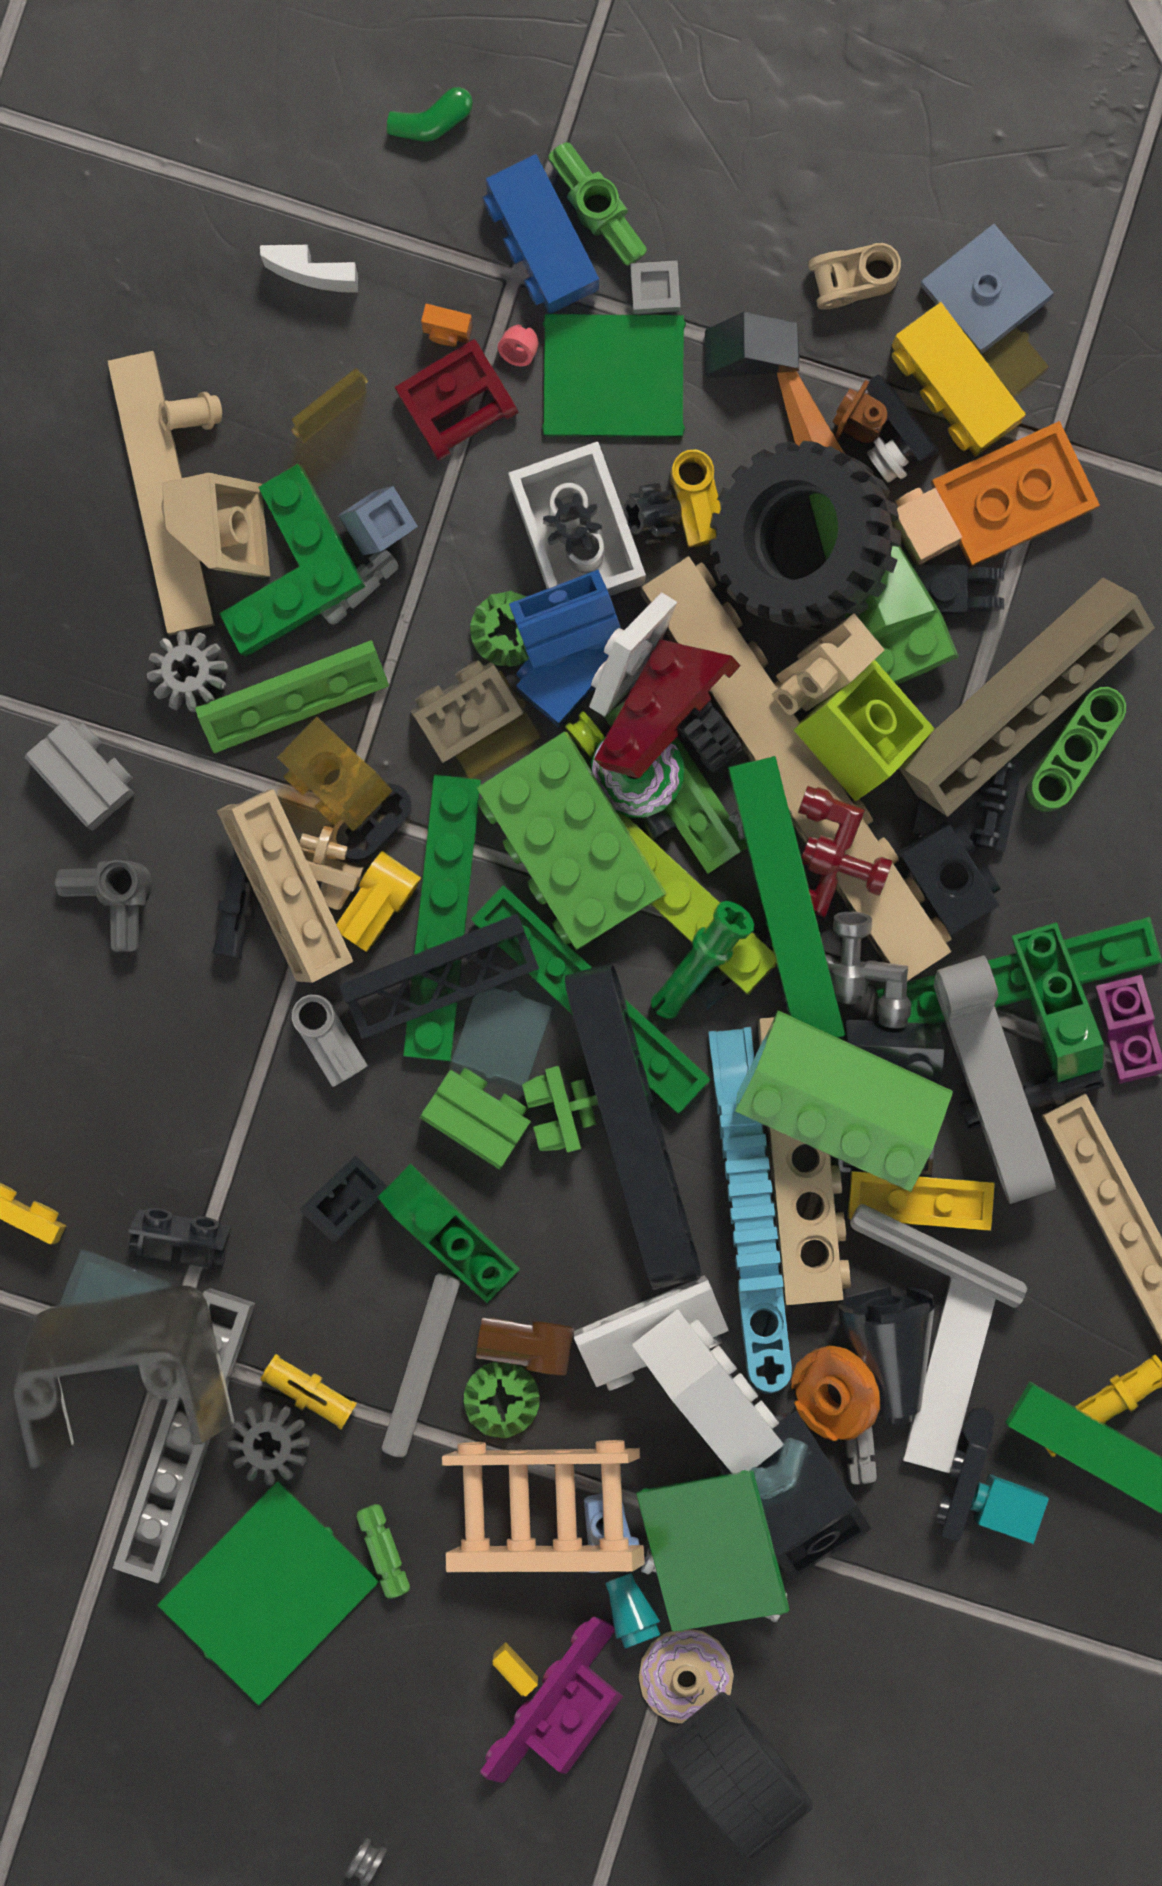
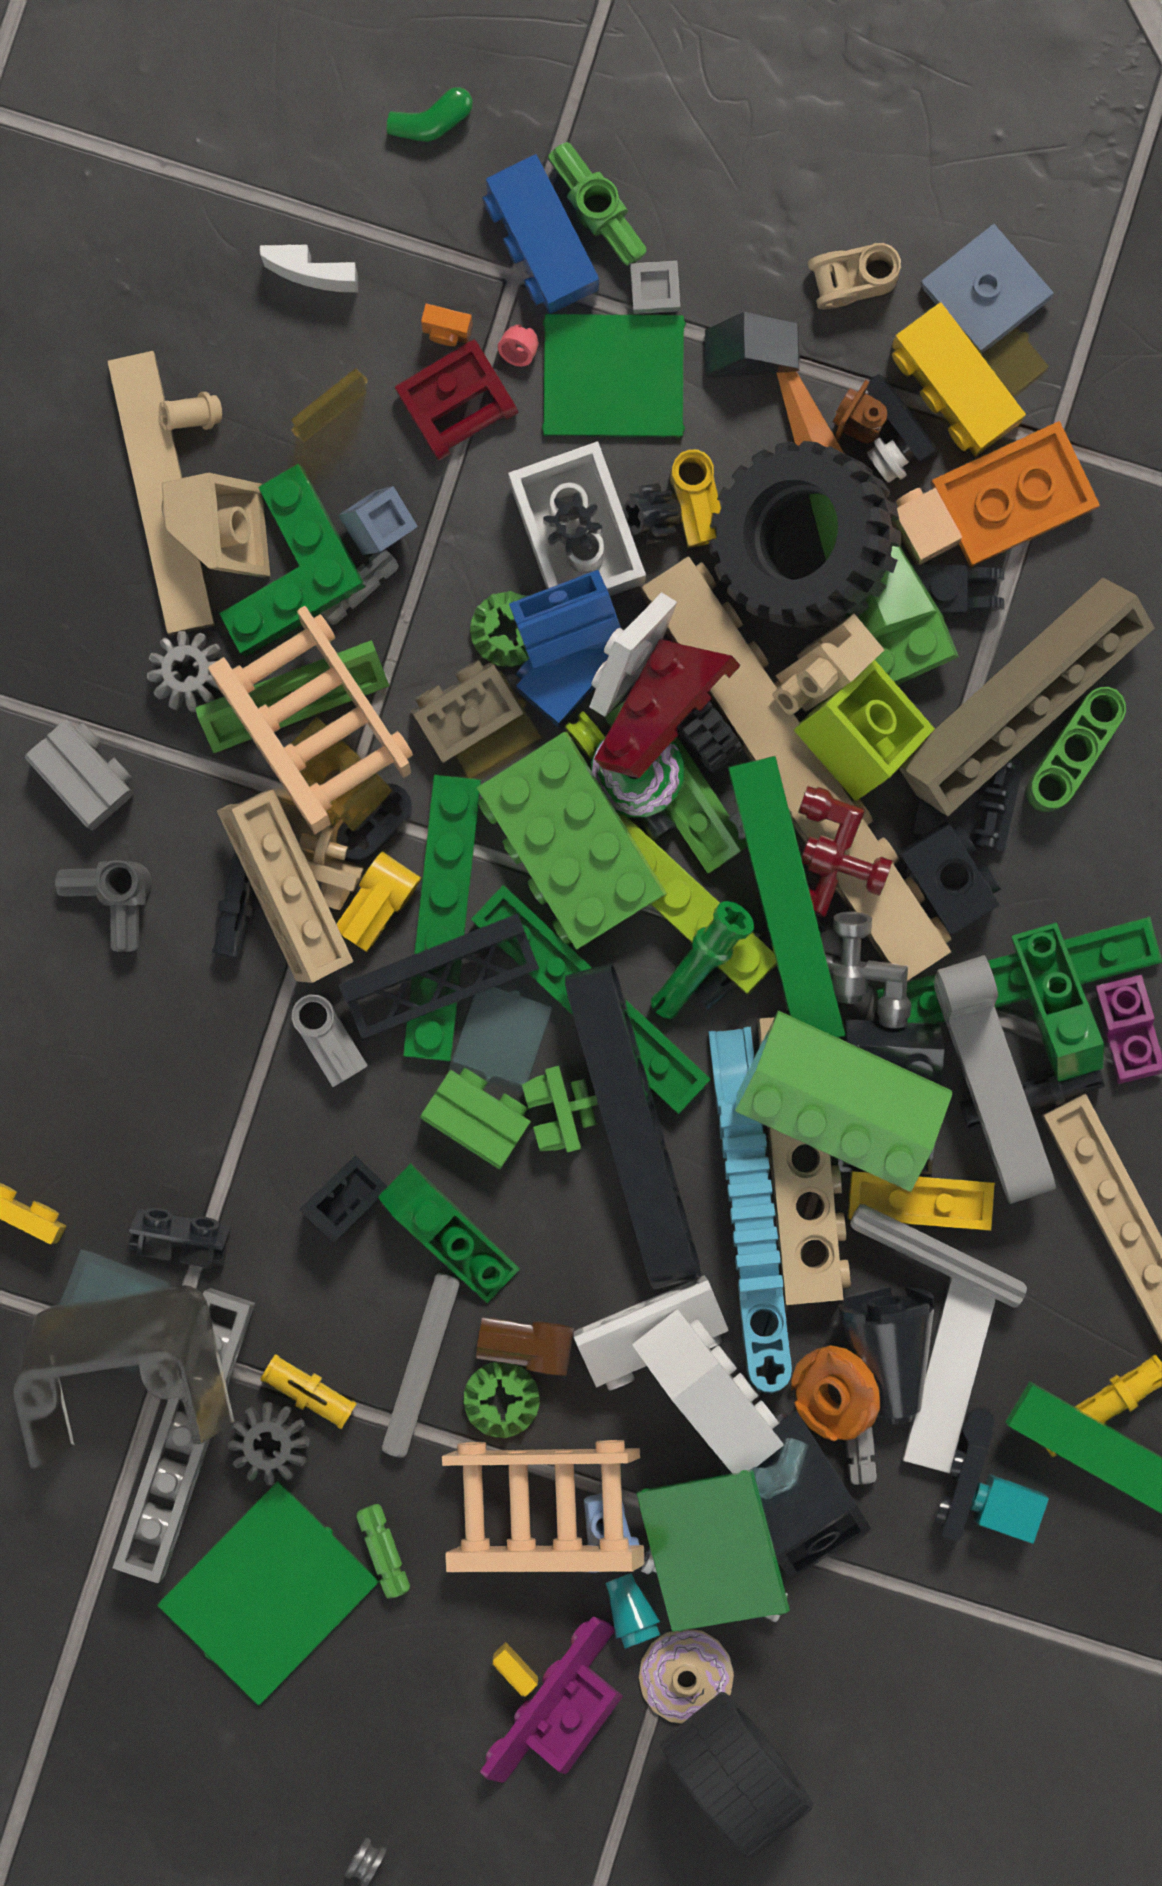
none -> light nougat fence [208,606,413,834]

